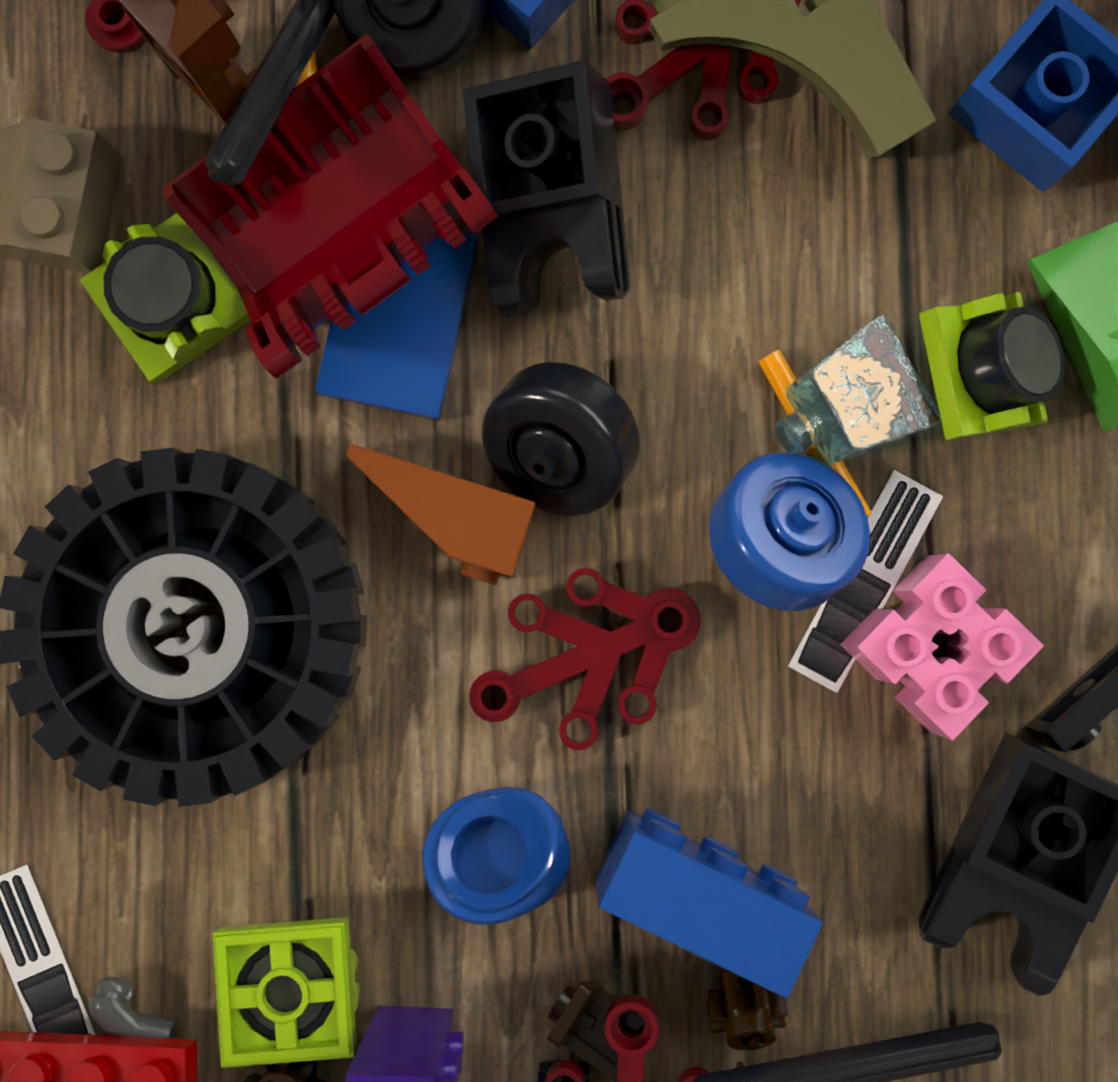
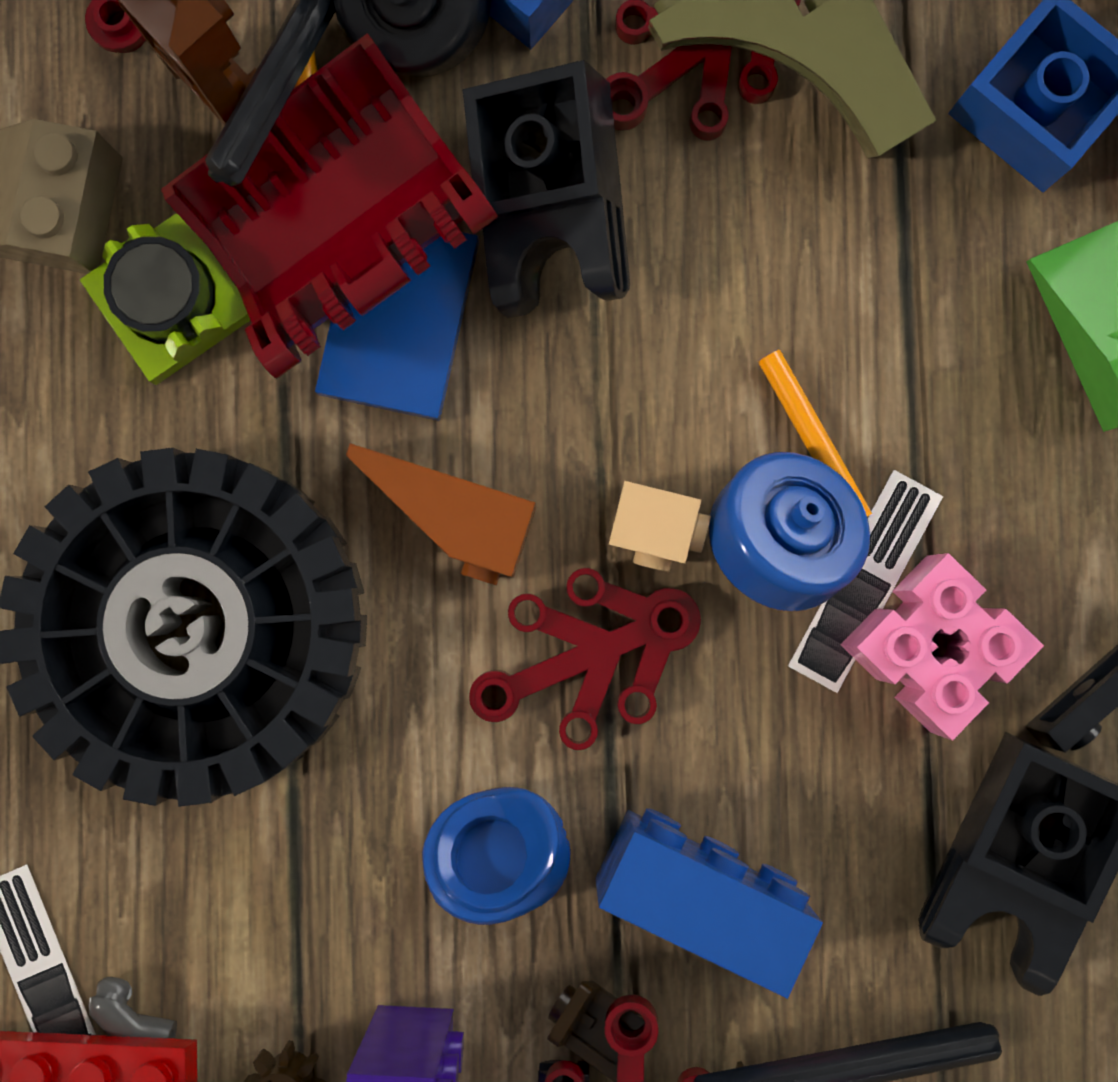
lime piece [212,917,360,1068] -> none
black wheel [482,362,640,516] -> none
dark brown gear [706,970,788,1050] -> none
torso [775,314,941,466] -> none
piece [919,292,1065,440] -> none
none -> tan brick [609,481,711,572]

